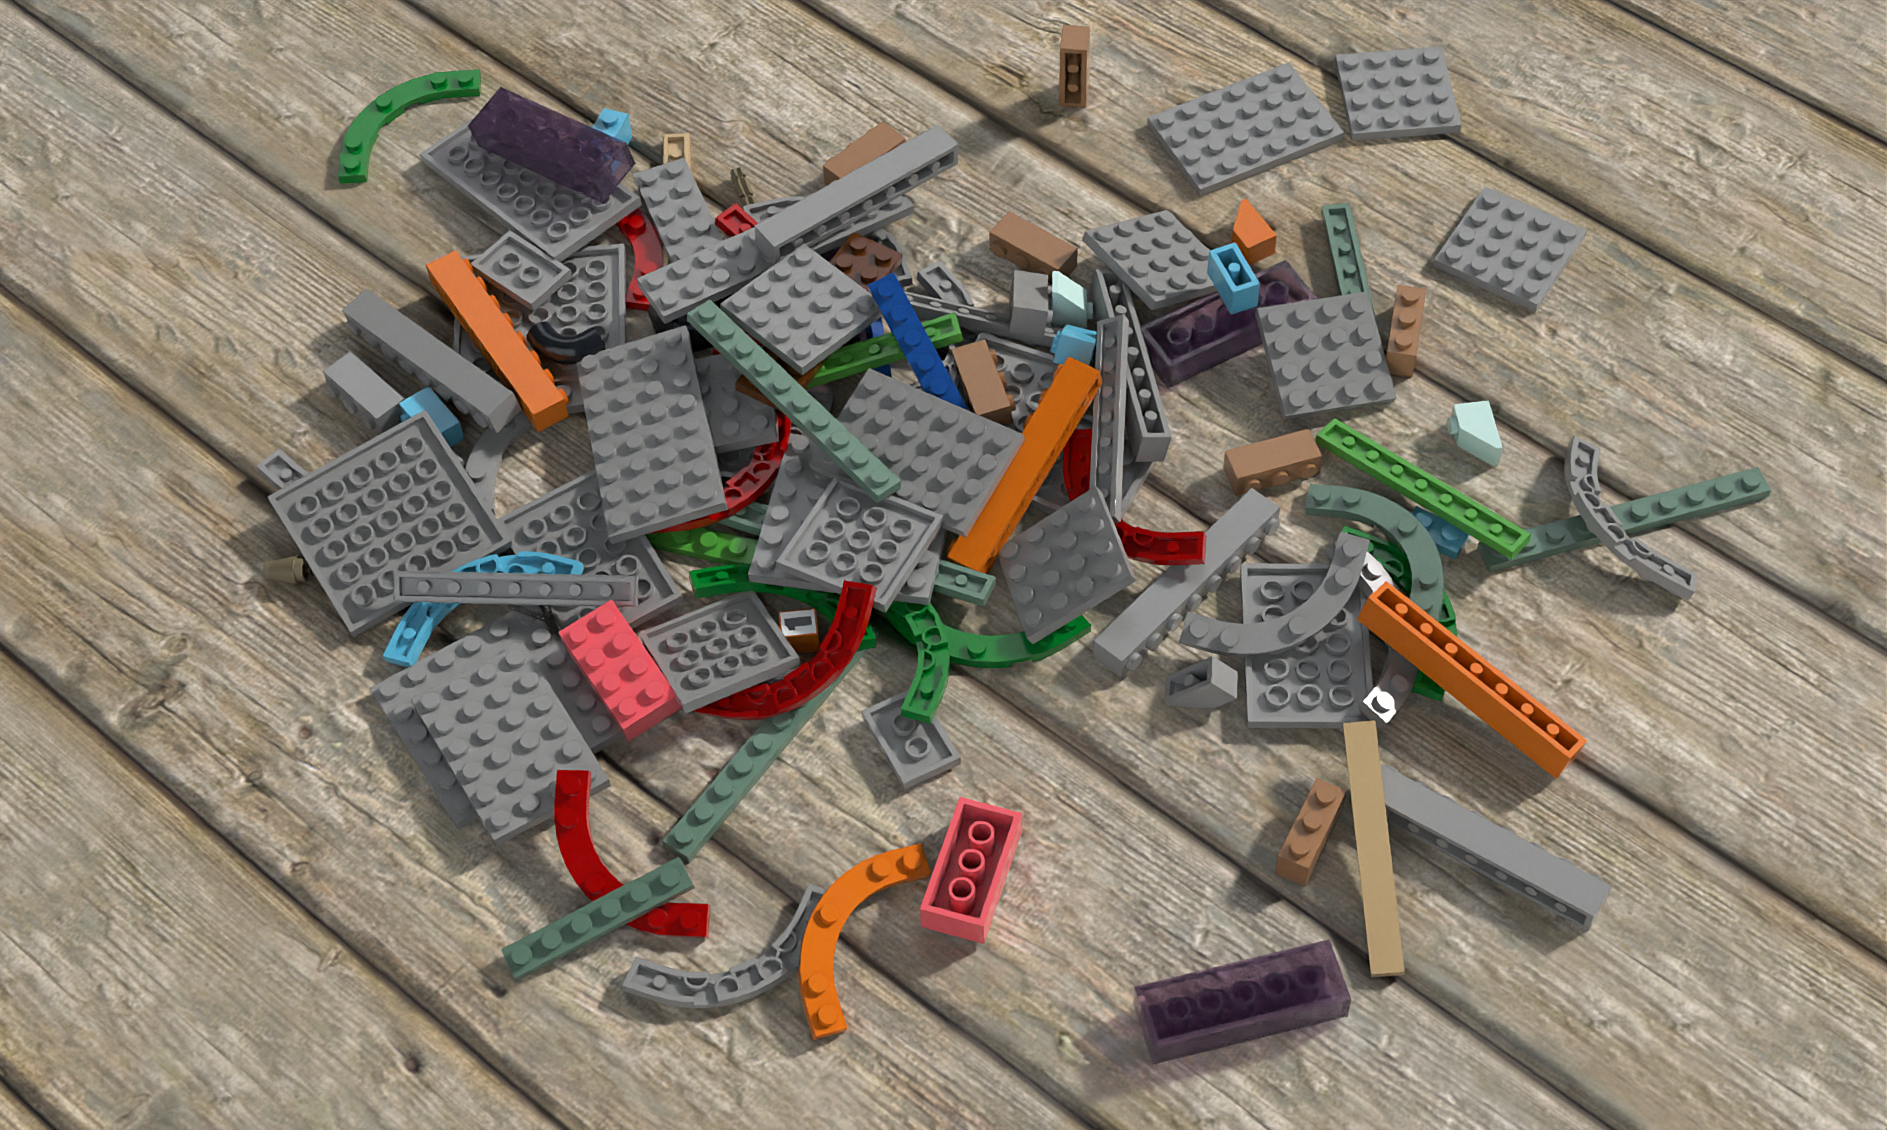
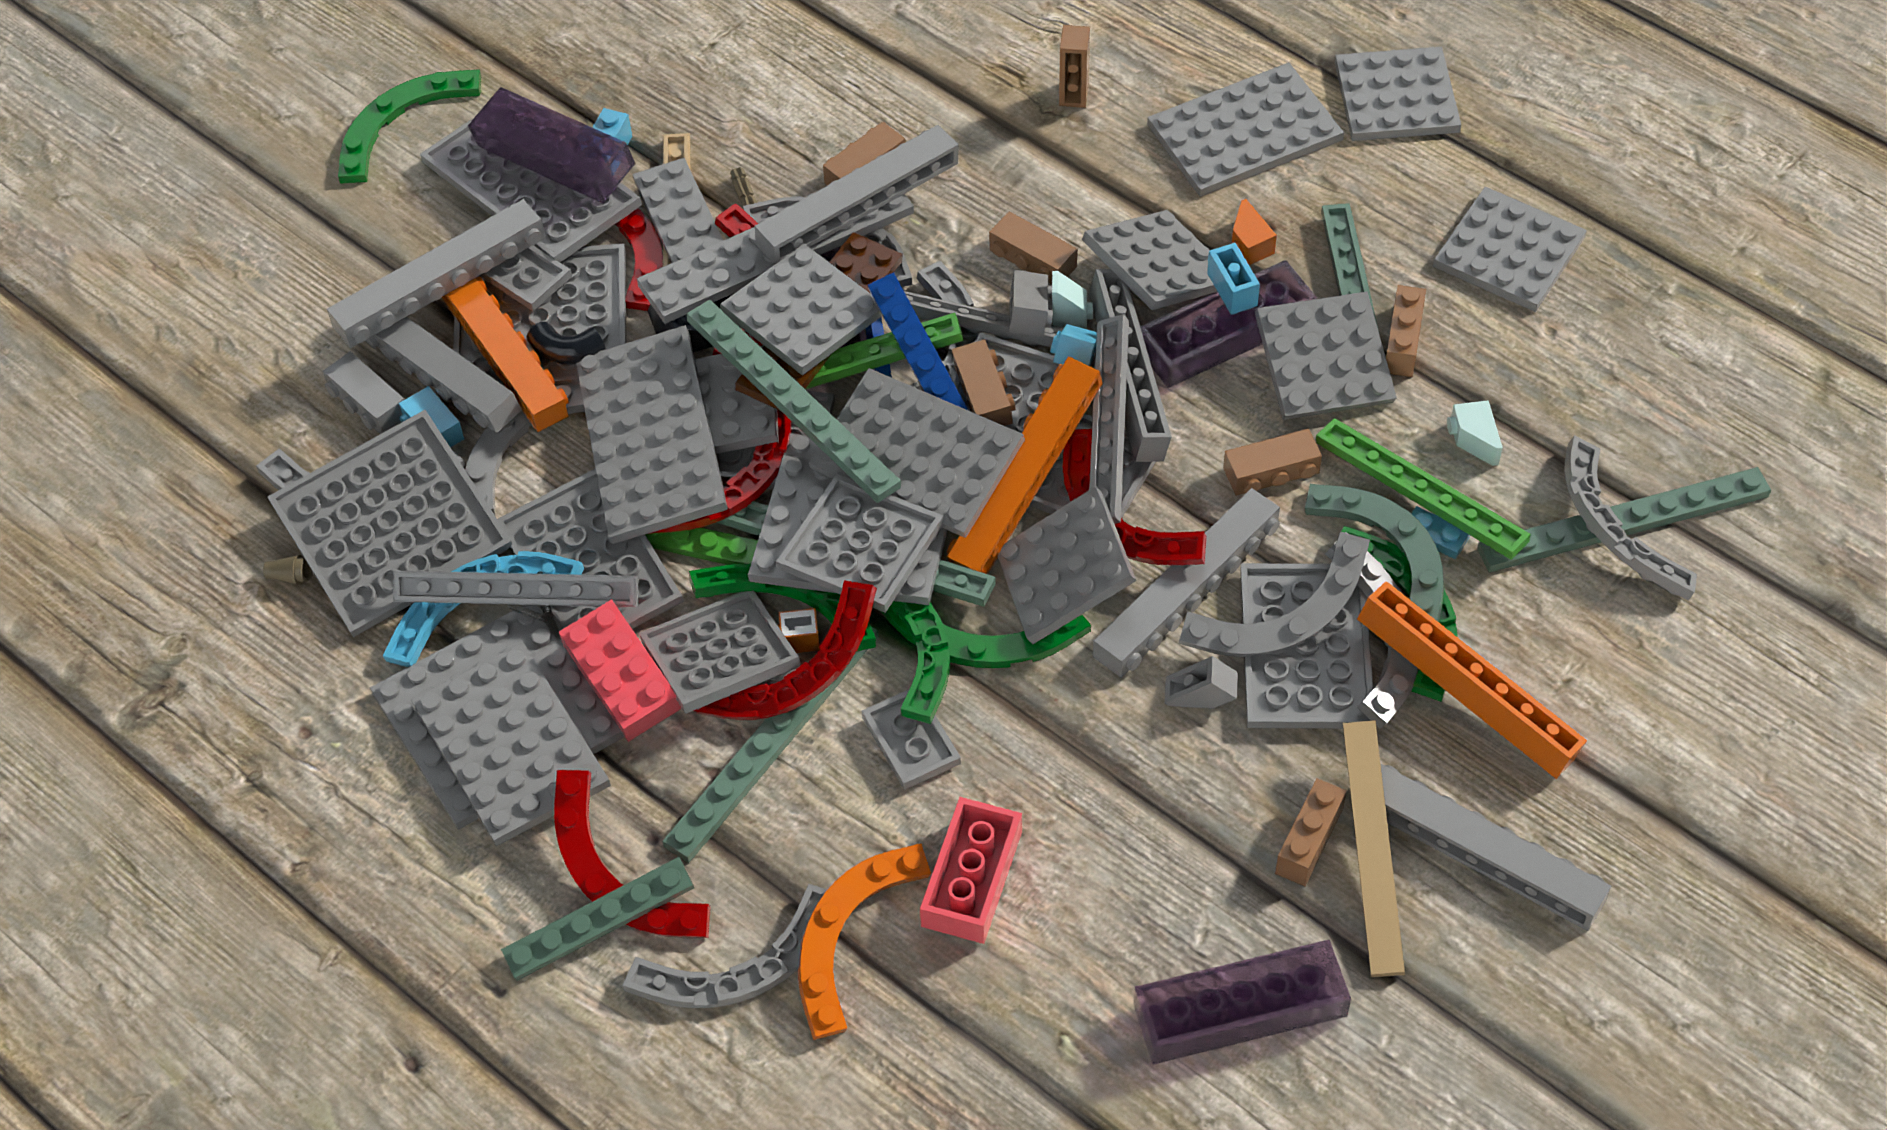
none -> light grey brick [327,199,546,348]

